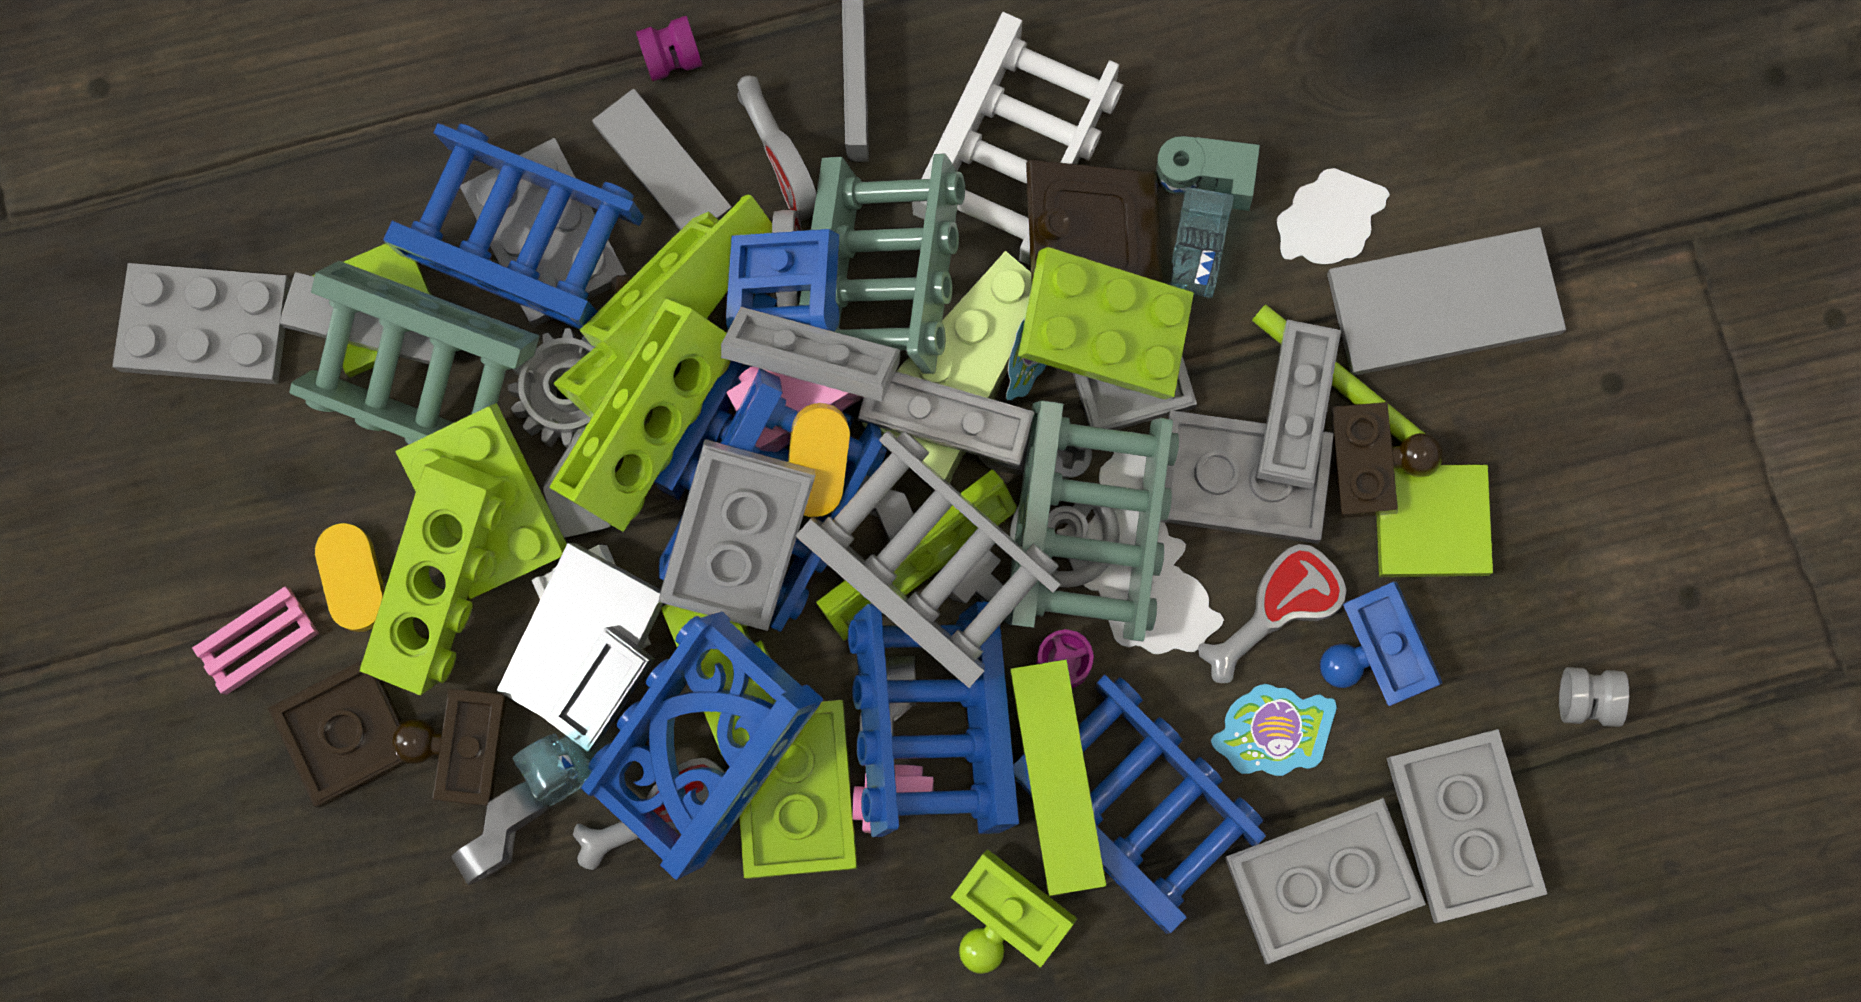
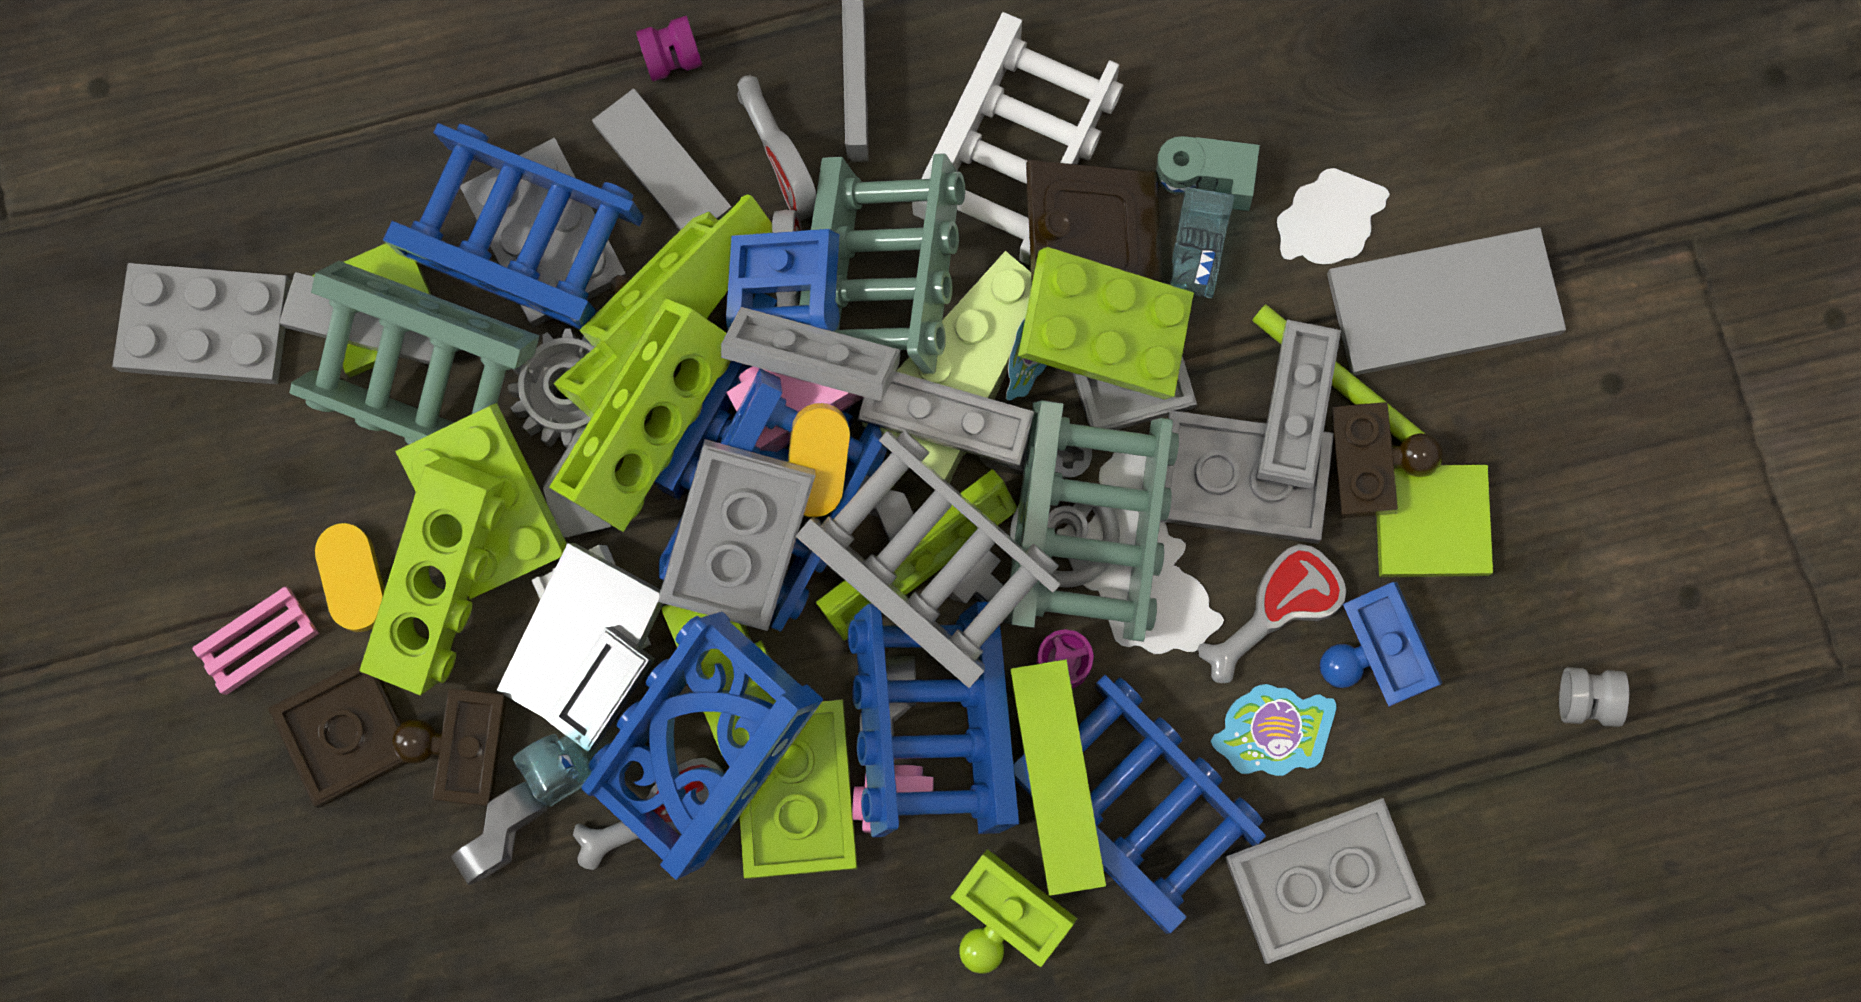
light grey plate [1387,729,1547,923] -> none

